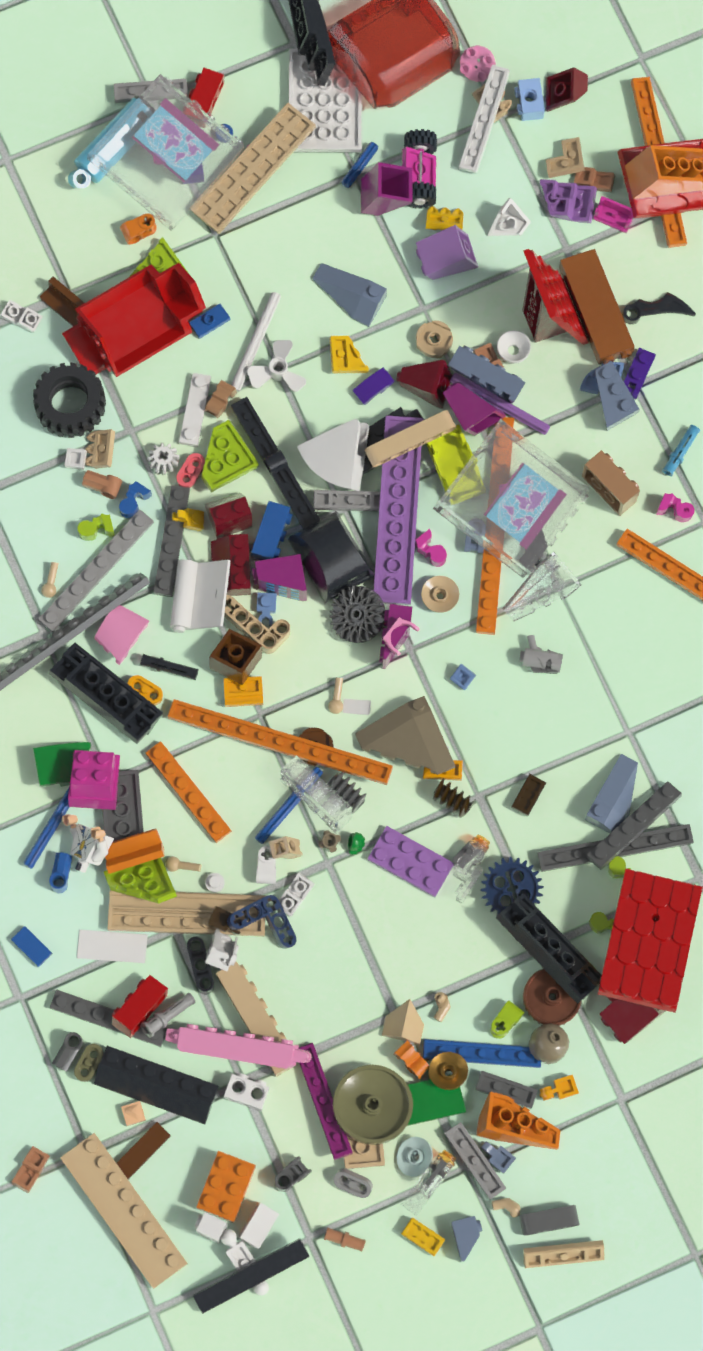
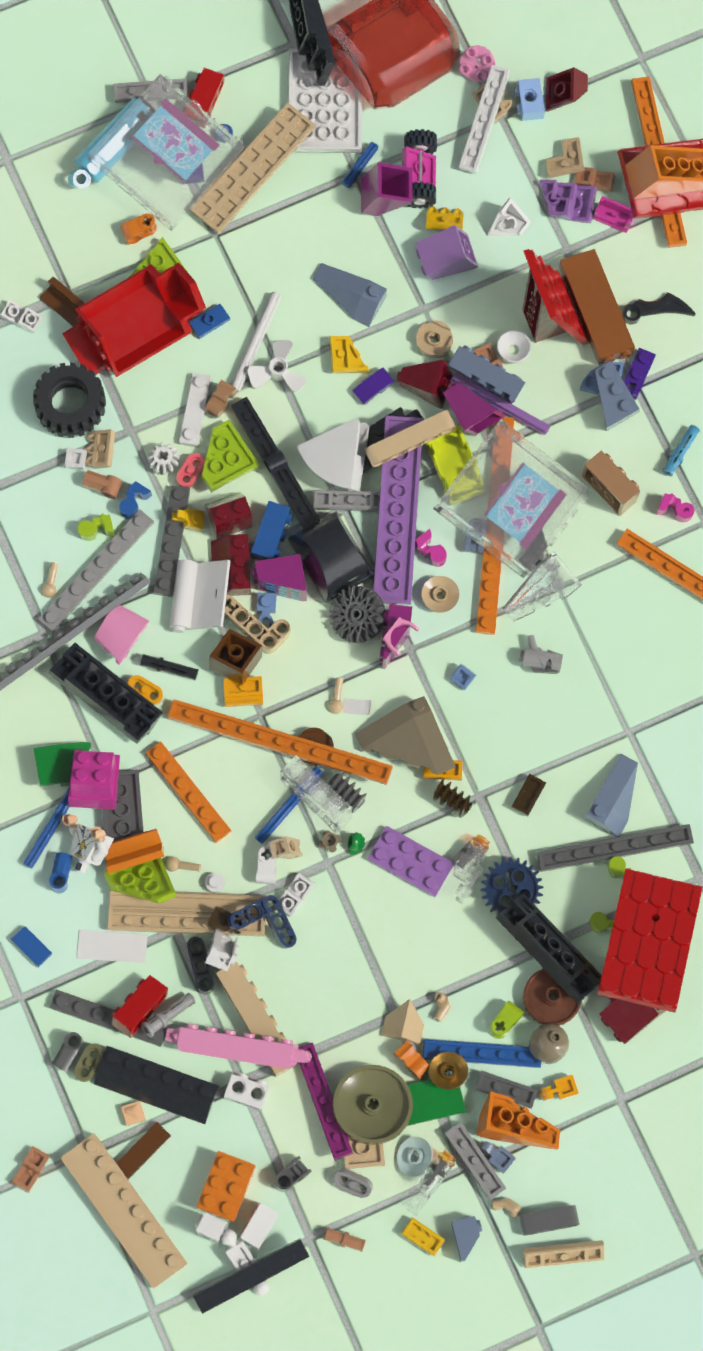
dark grey plate [587,781,682,870] -> none

